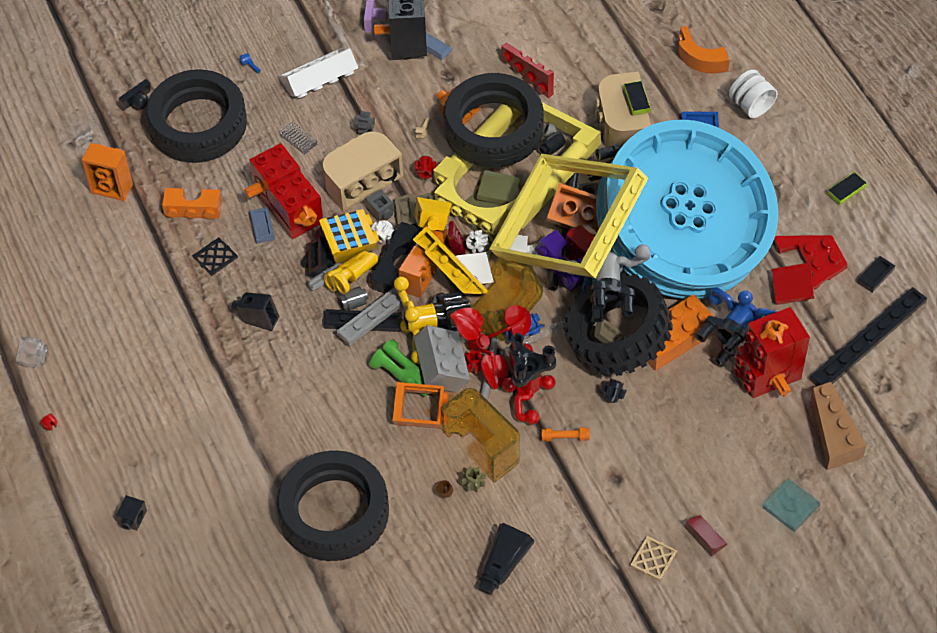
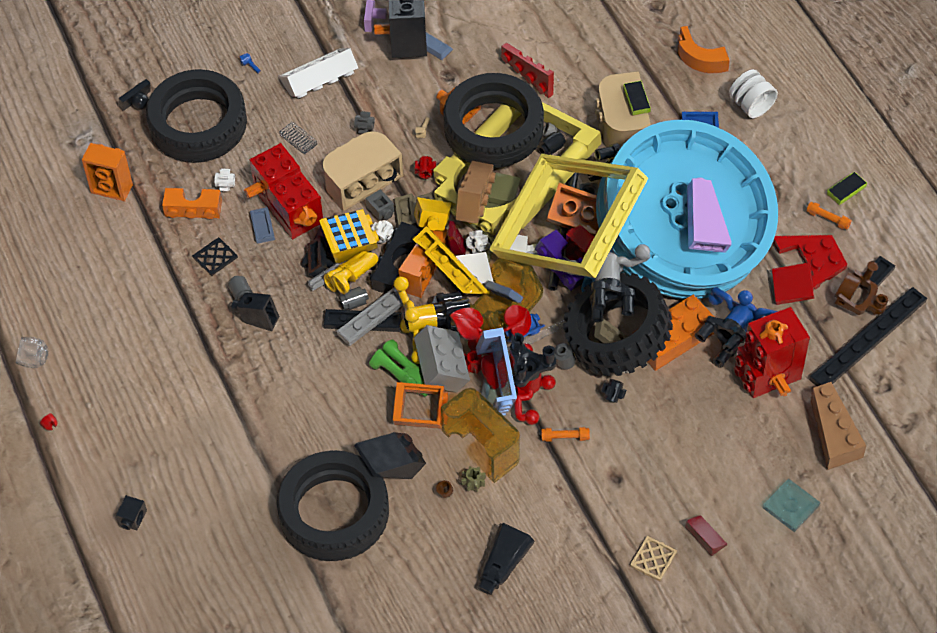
none -> white gear [215,169,235,191]
none -> dark grey brick [228,276,253,301]
none -> black slope [354,432,426,479]
none -> medium nougat wedge [456,161,496,224]
none -> light blue panel [476,328,517,418]
none -> sand blue tile [485,280,524,303]
none -> dark grey brick [555,343,576,370]
none -> lavender slope [687,178,731,253]
none -> orange bar [806,202,852,230]
none -> reddish brown piece [834,261,888,315]

